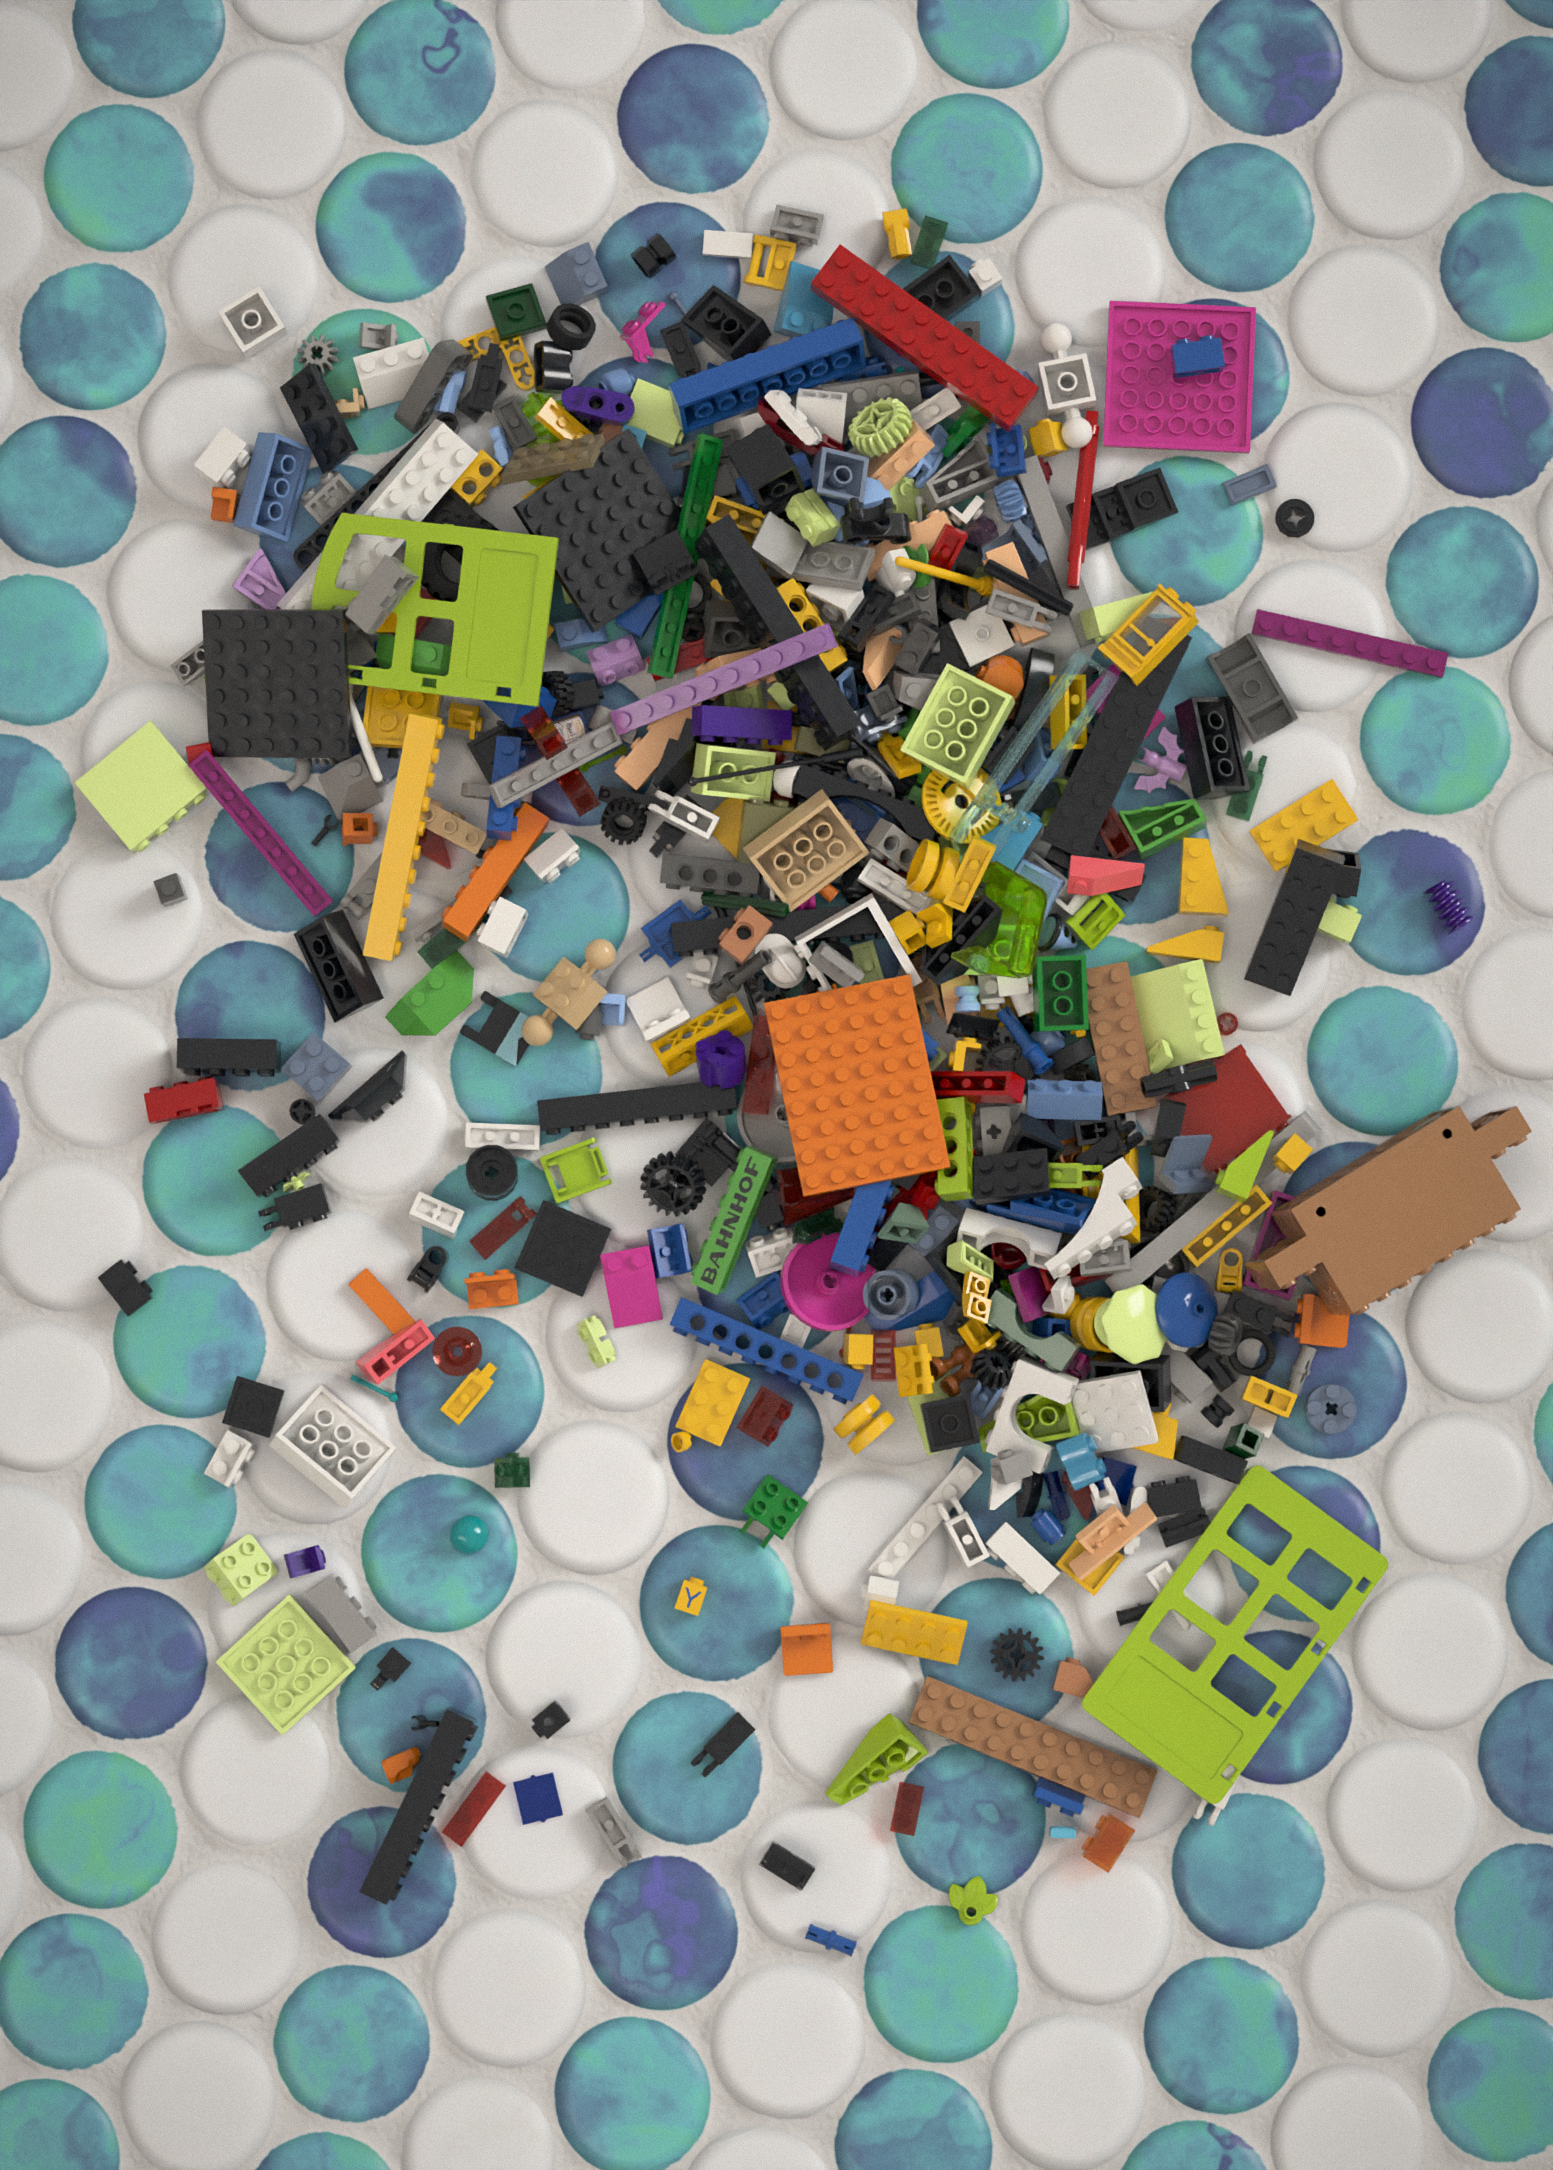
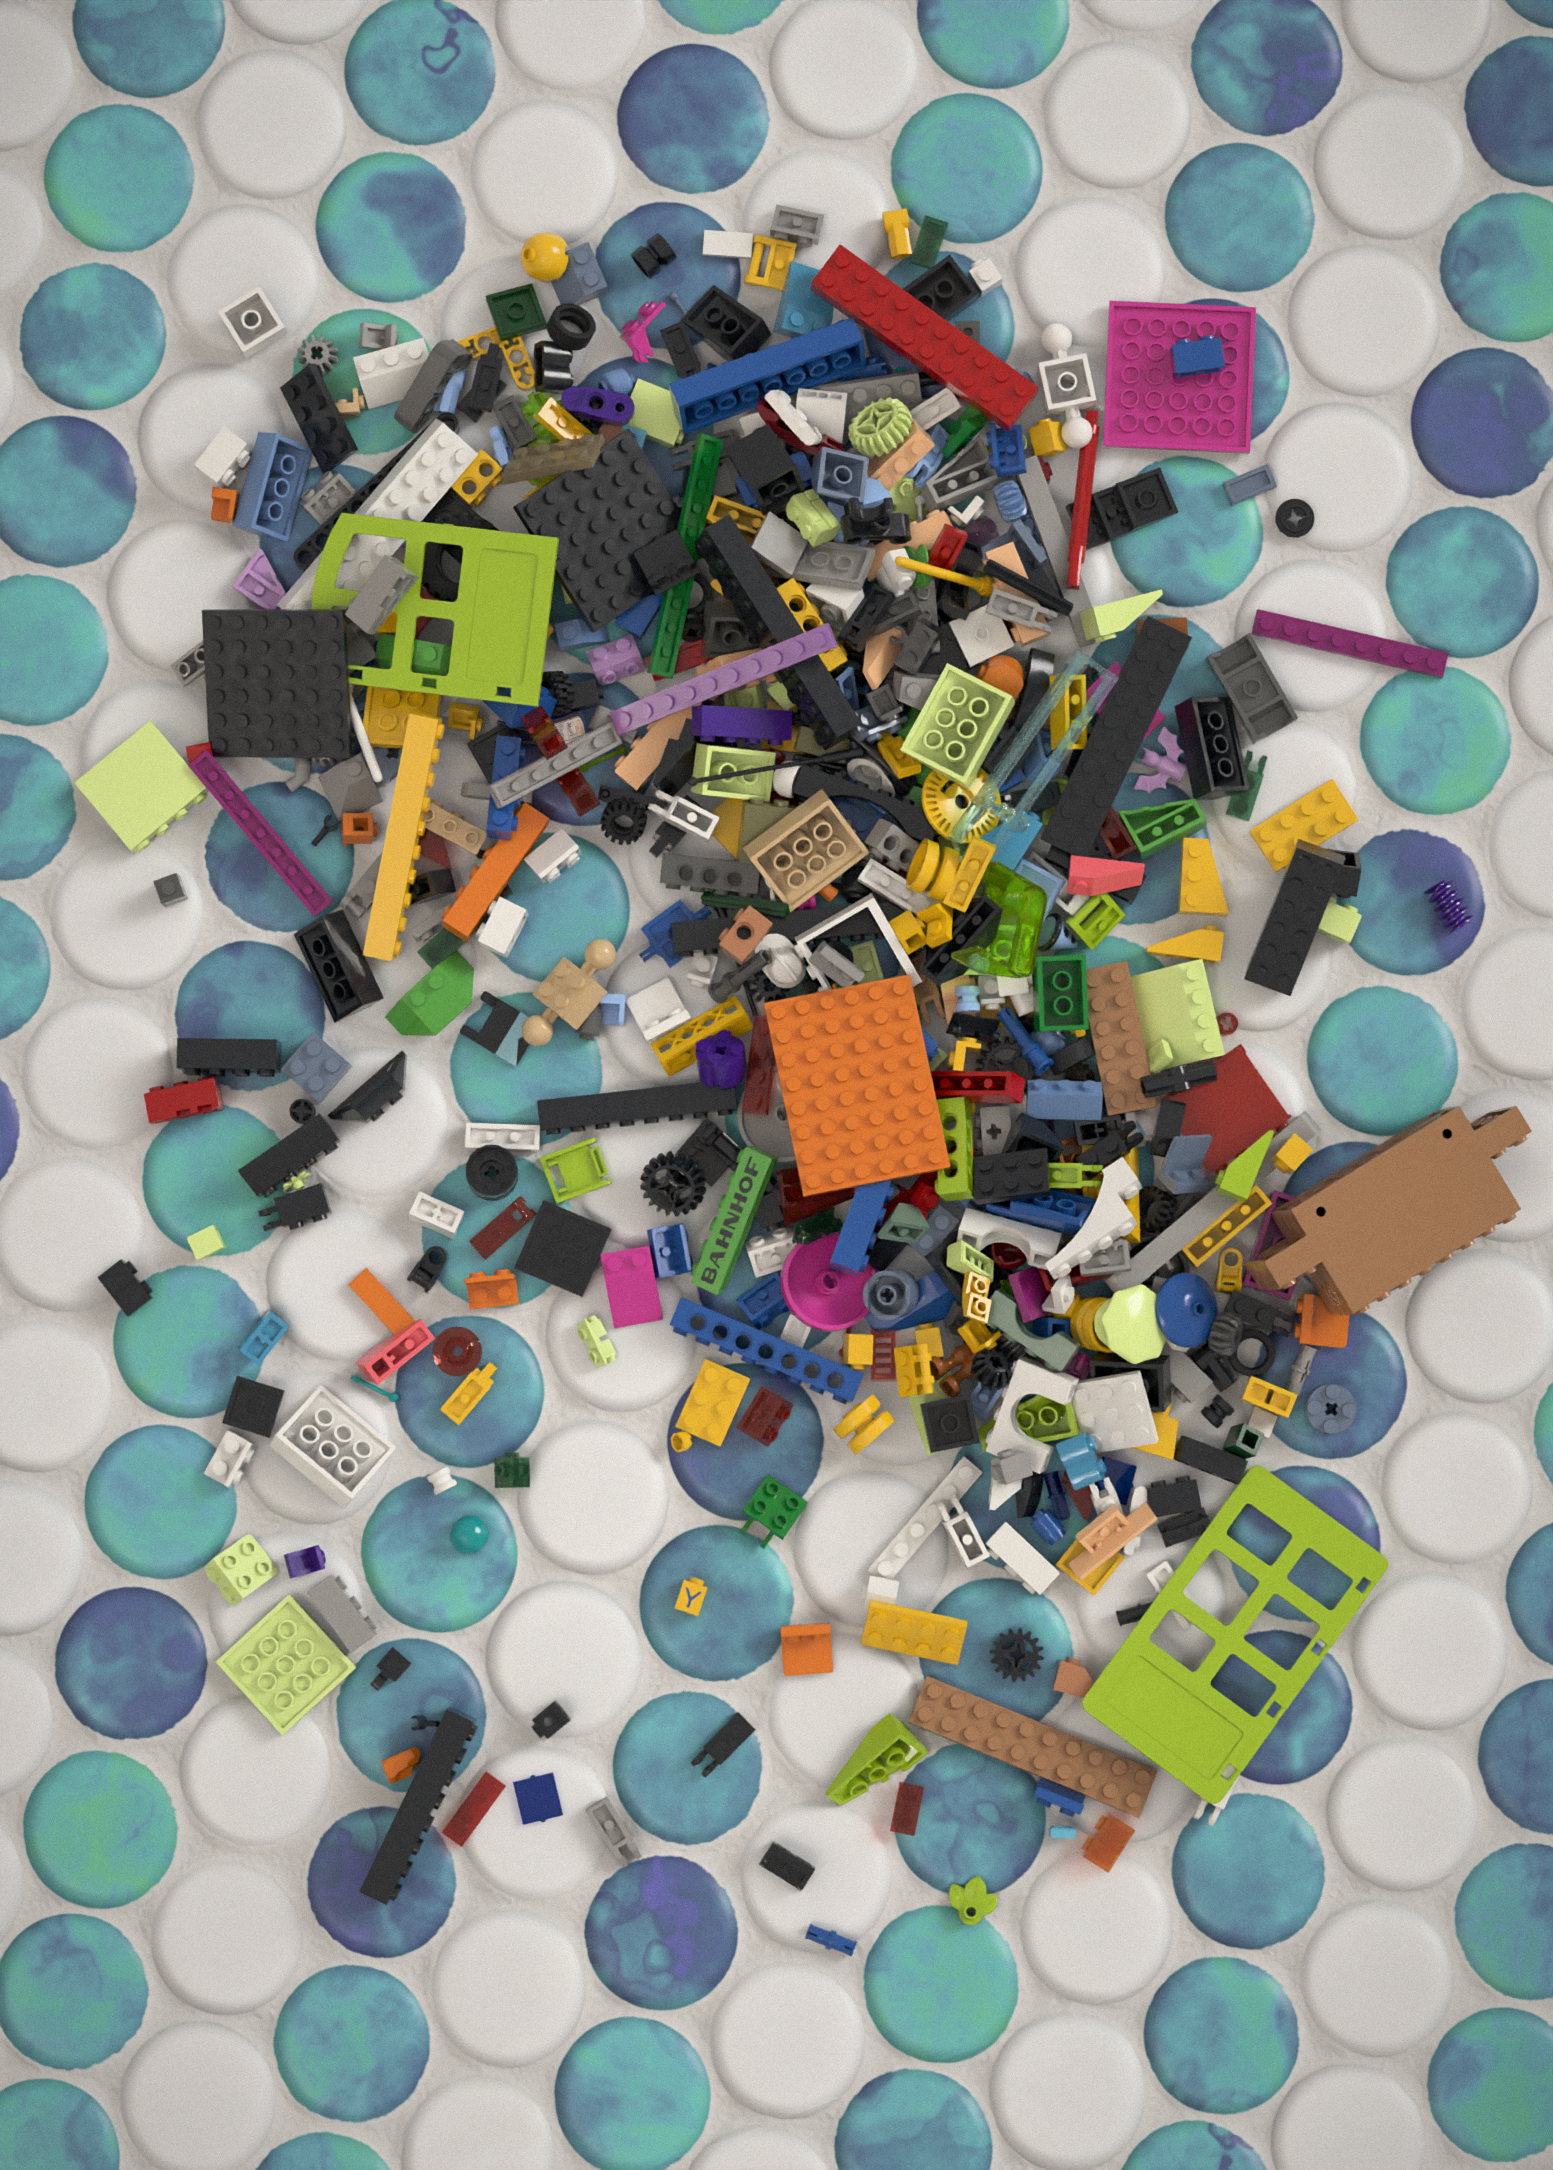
yellow door [1098,583,1199,686] -> none
none -> yellowish green panel [187,1225,226,1261]
none -> dark azure hinge [238,1309,290,1365]
none -> black slope [409,868,456,906]
none -> white wheel [427,1466,457,1495]
none -> yellow cylinder [521,233,568,283]

